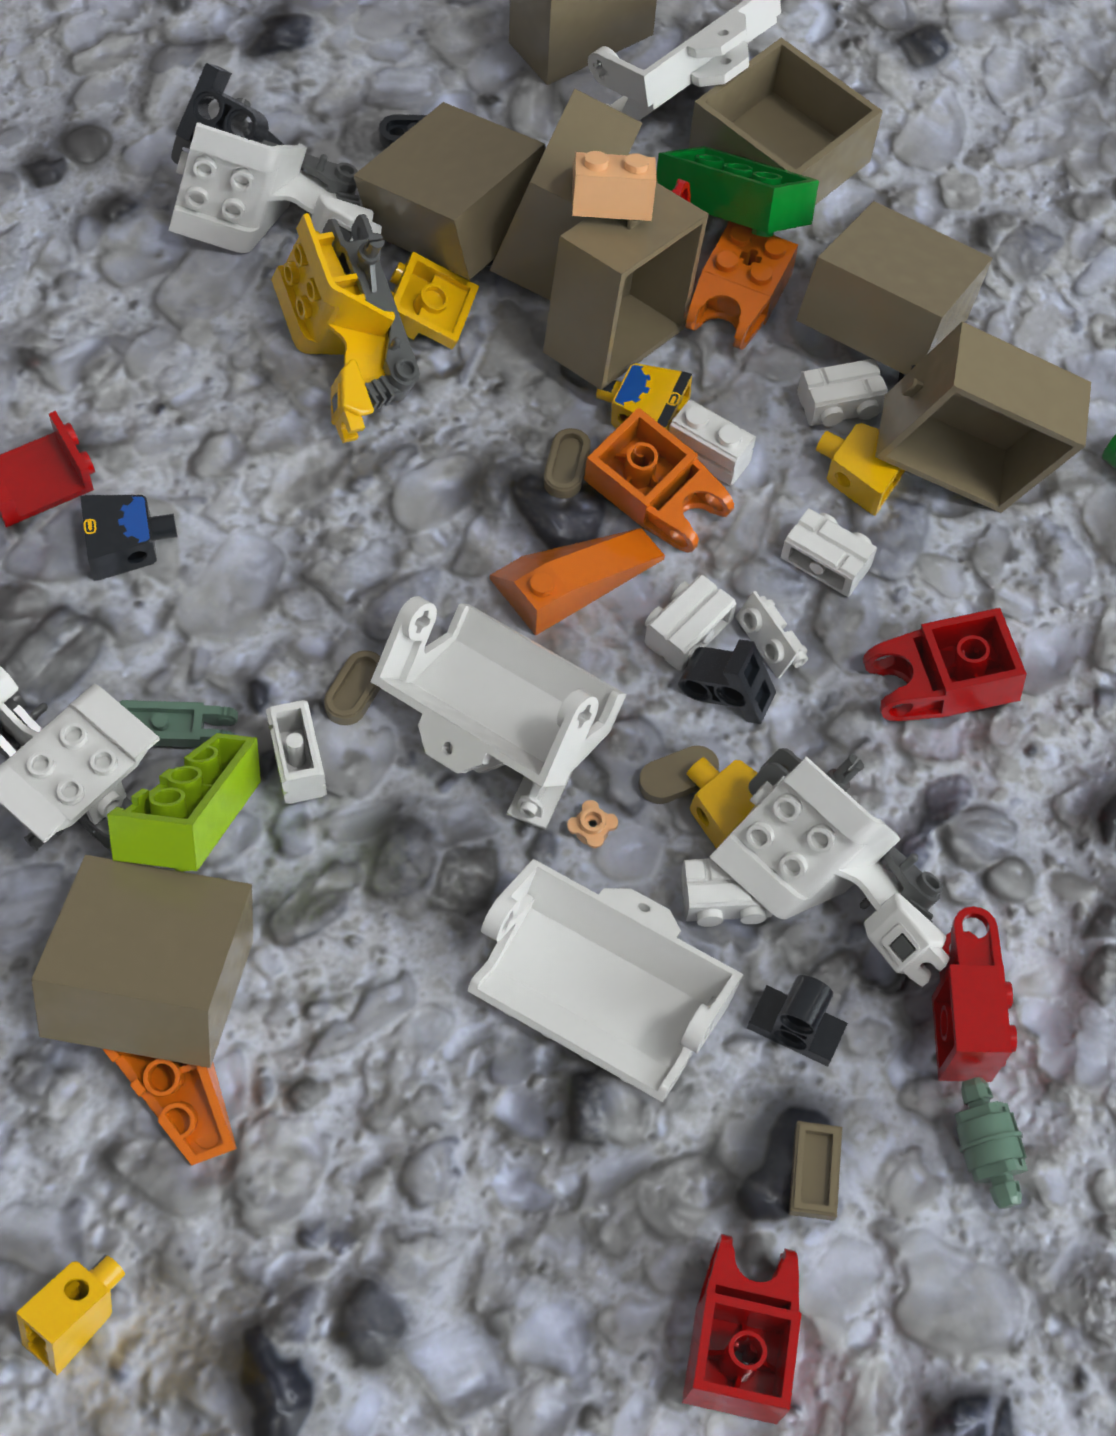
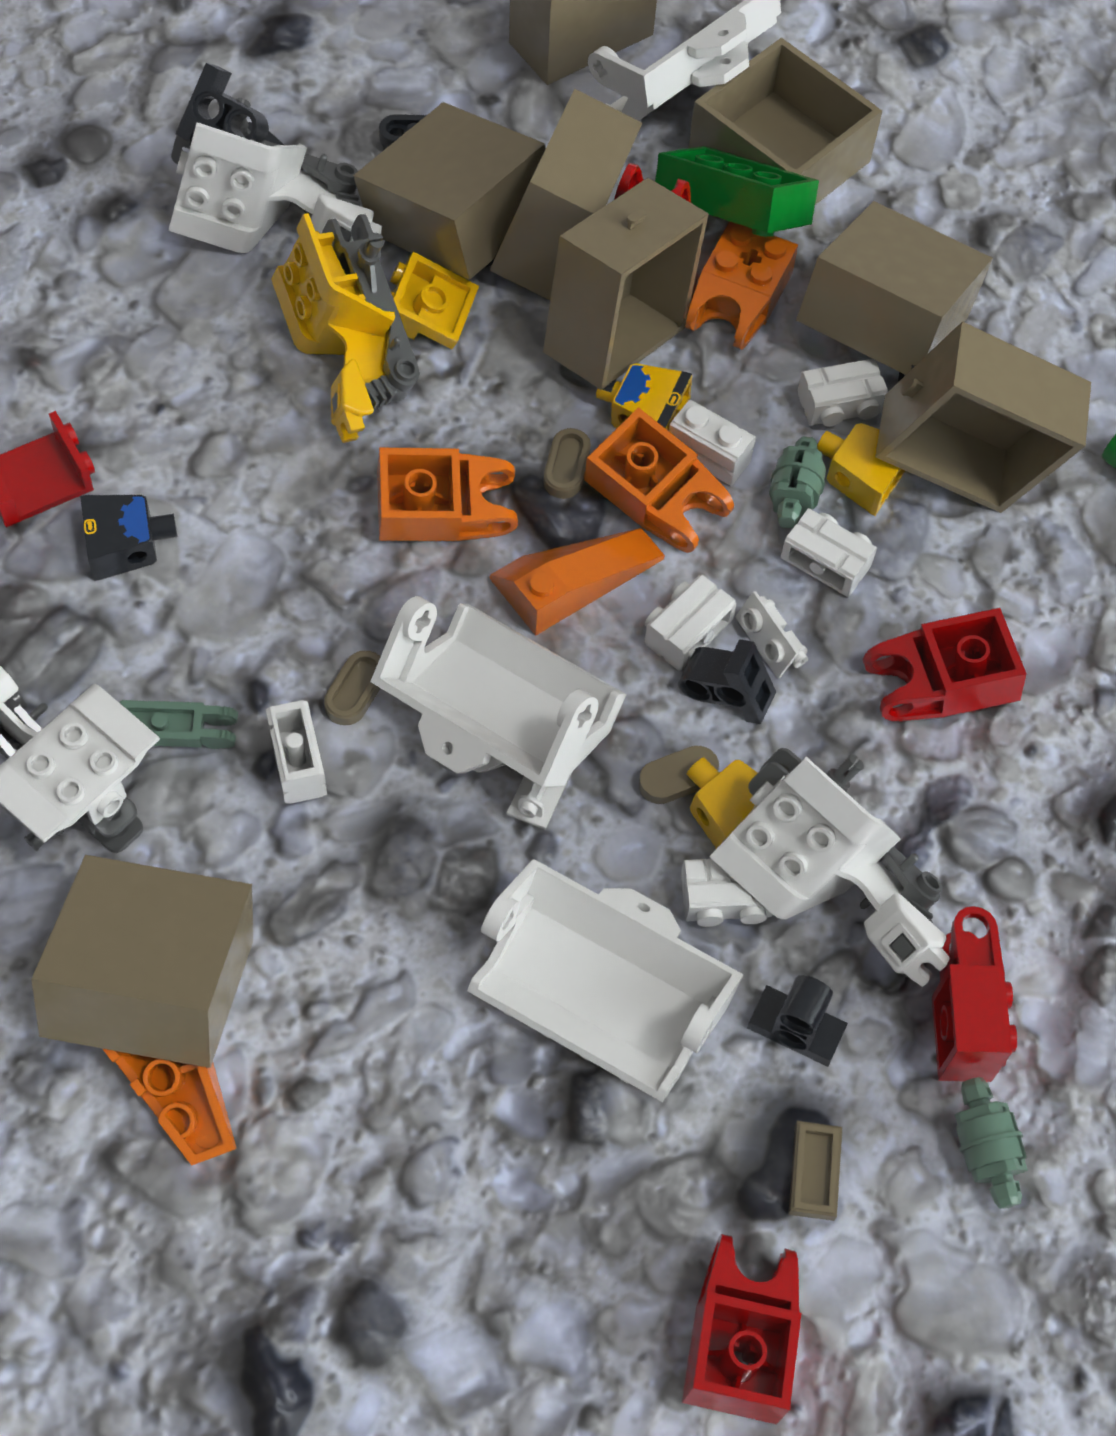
yellow torso [16,1255,125,1376] -> none
lime wedge [107,733,261,872] -> none
light nougat plate [567,800,618,848] -> none
light nougat slope [572,151,657,221] -> none
none -> orange brick [377,447,518,541]
none -> sand green piece [769,436,826,529]

